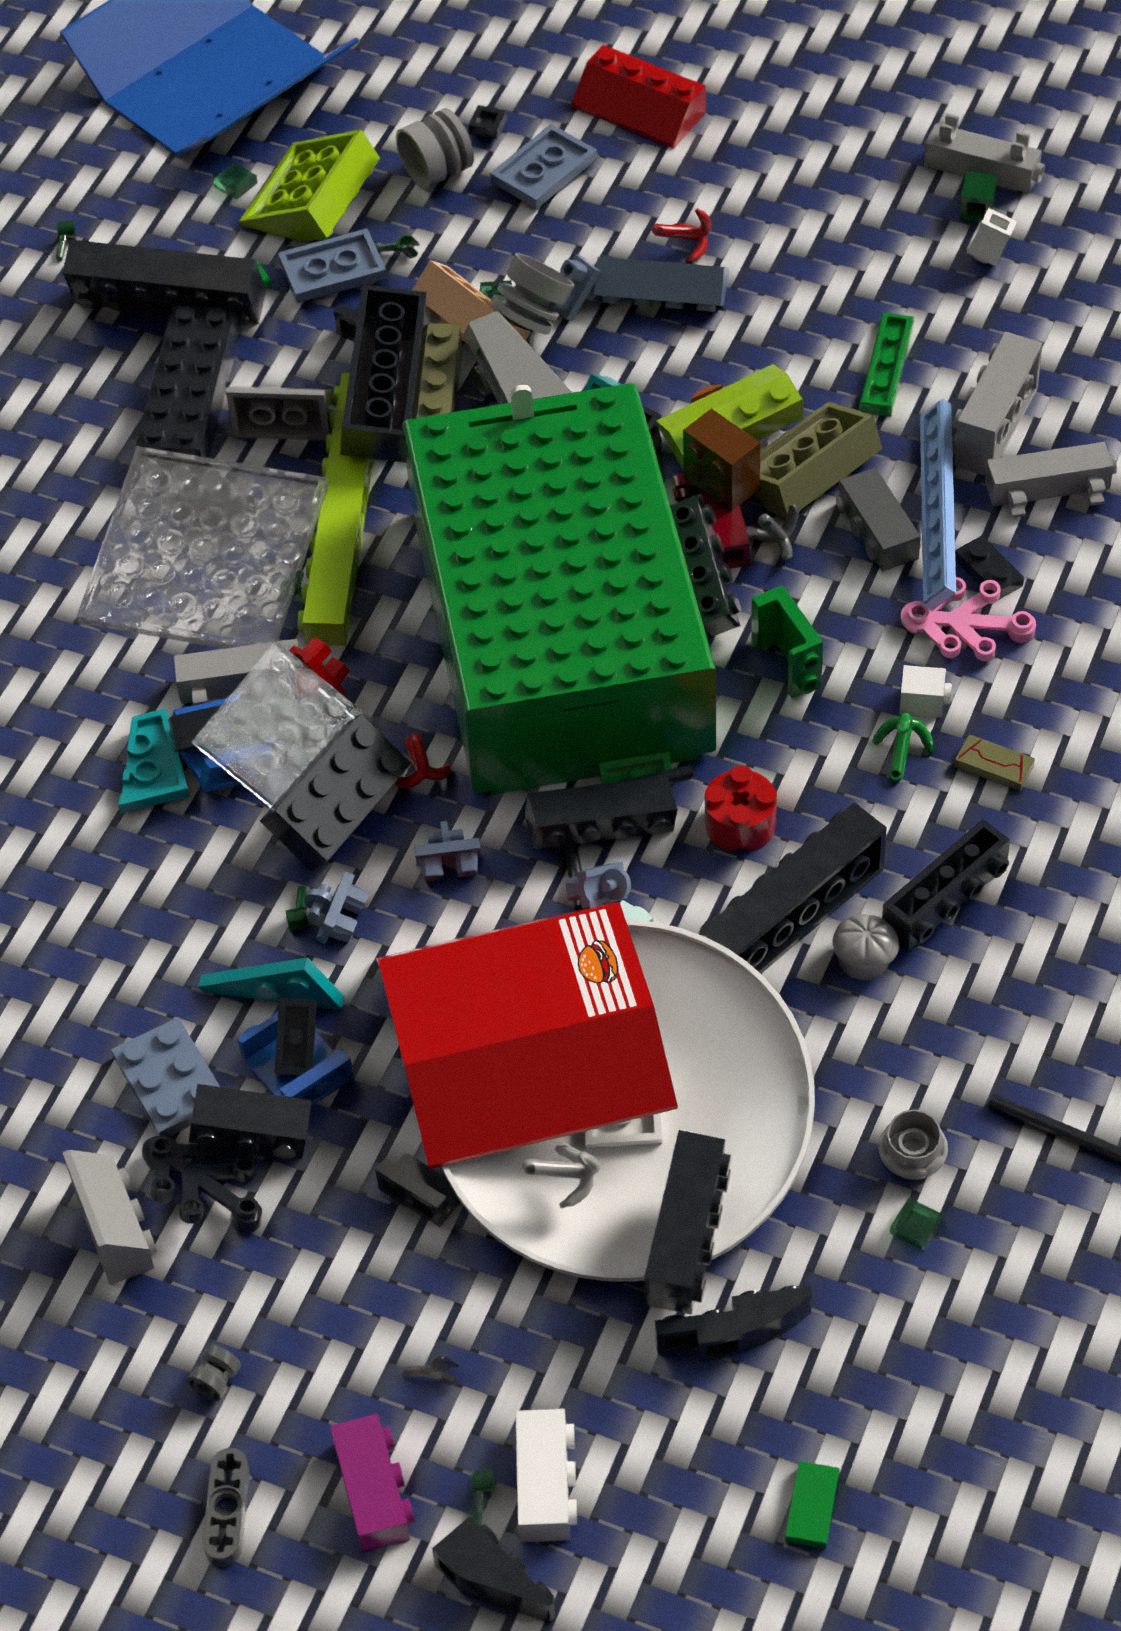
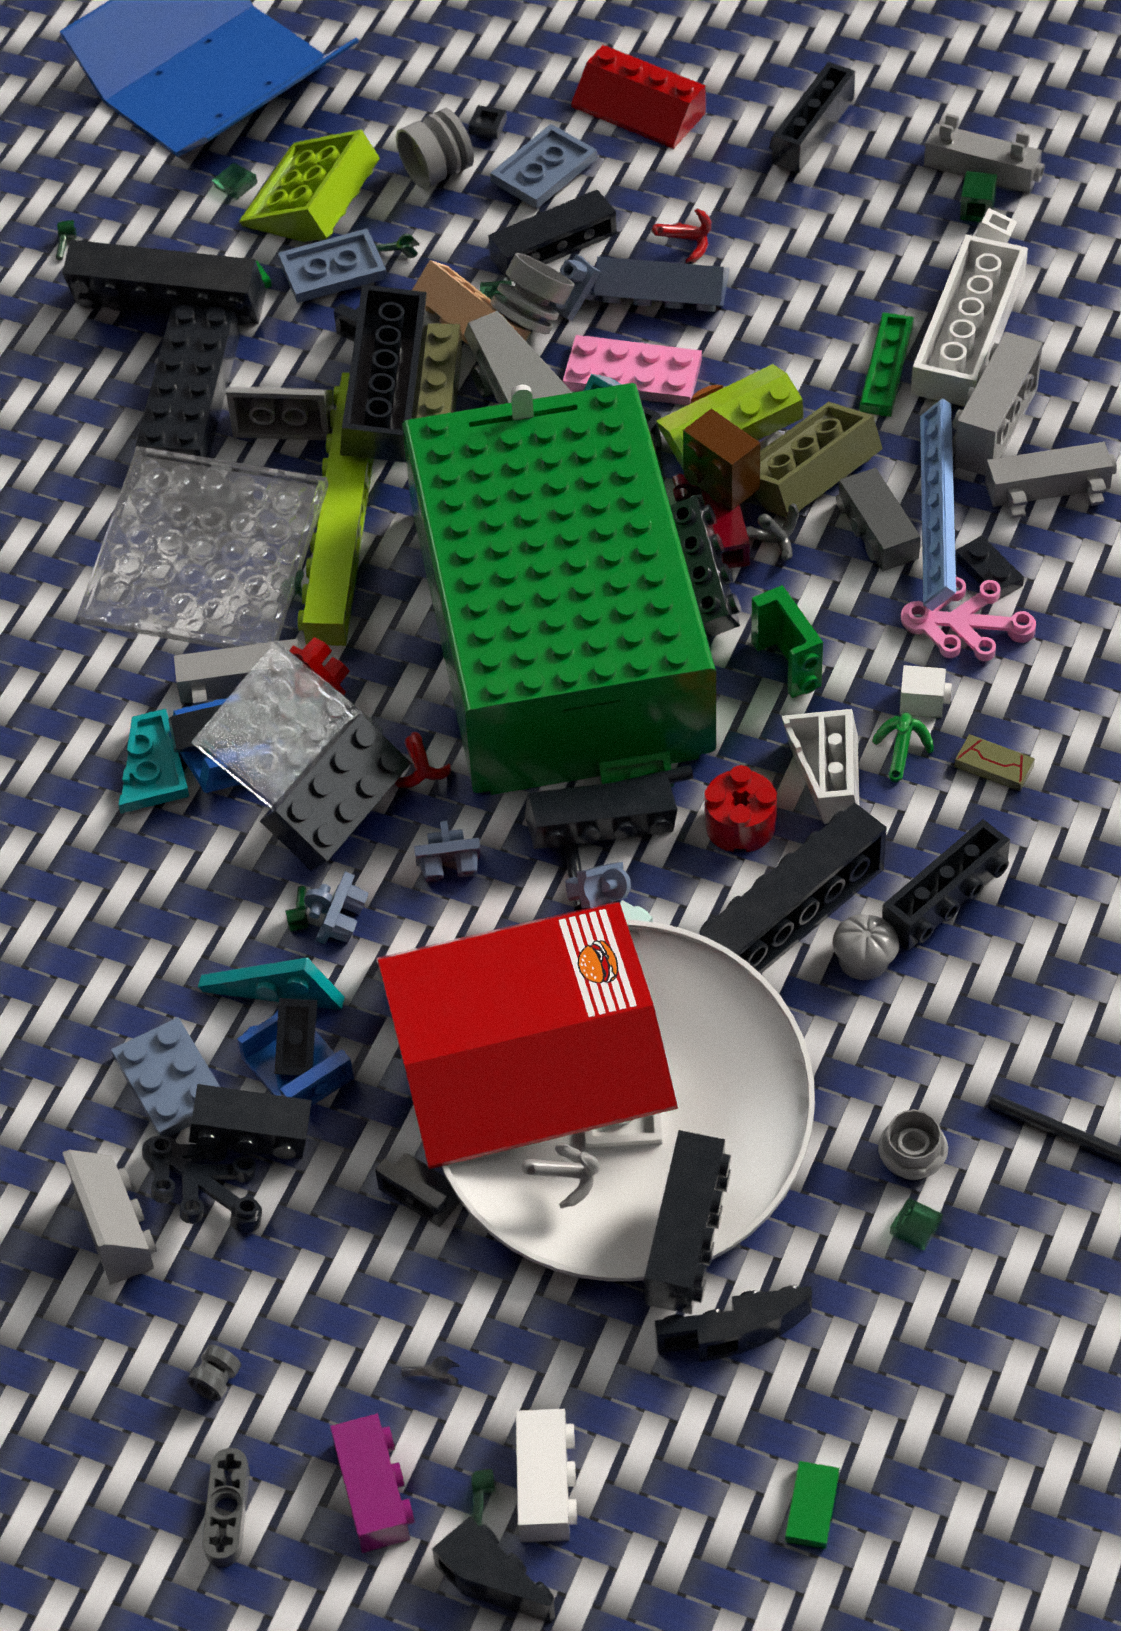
none -> black brick [488,189,617,280]
none -> bright pink plate [563,335,702,406]
none -> black brick [769,62,855,173]
none -> white wedge [781,709,859,824]
none -> white brick [911,235,1028,406]

